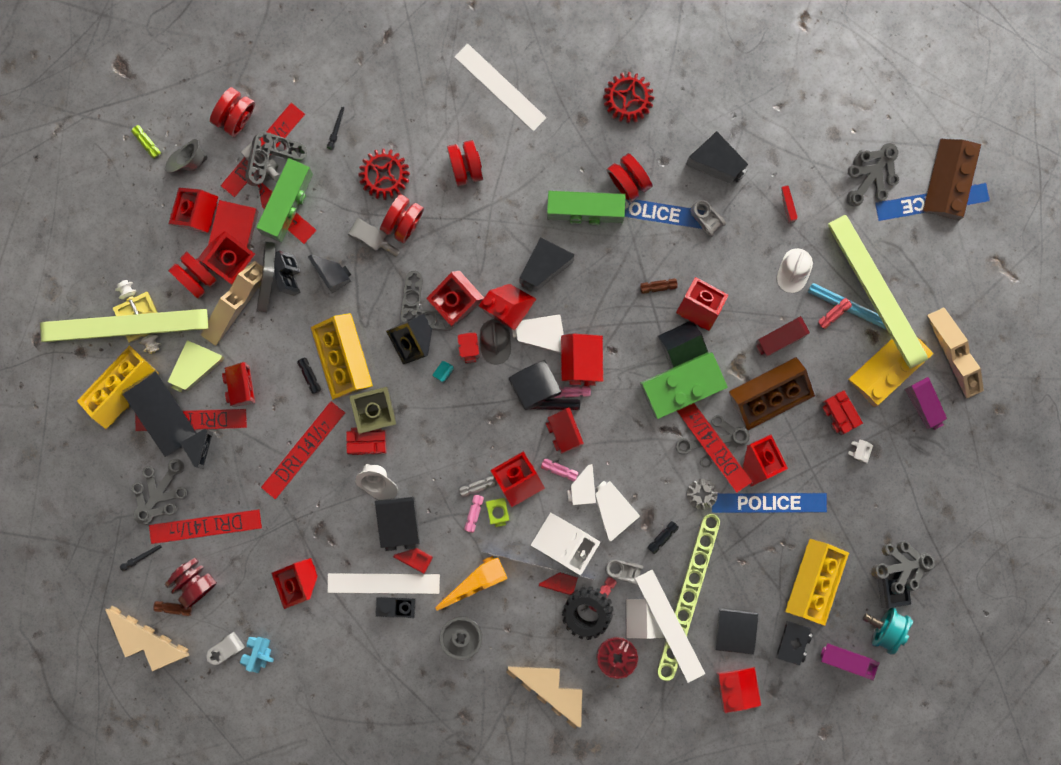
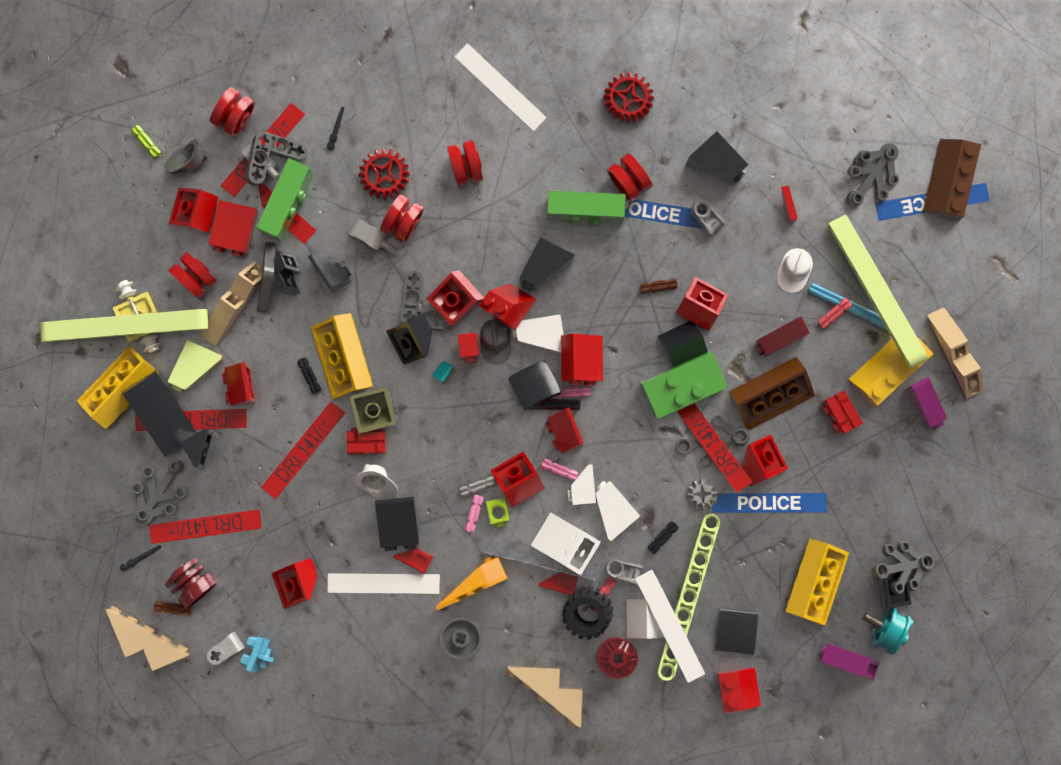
red slope [198,231,255,285] -> none
black slope [376,597,416,618] -> none
black brick [775,621,813,665] -> none
white tile [848,440,873,463] -> none

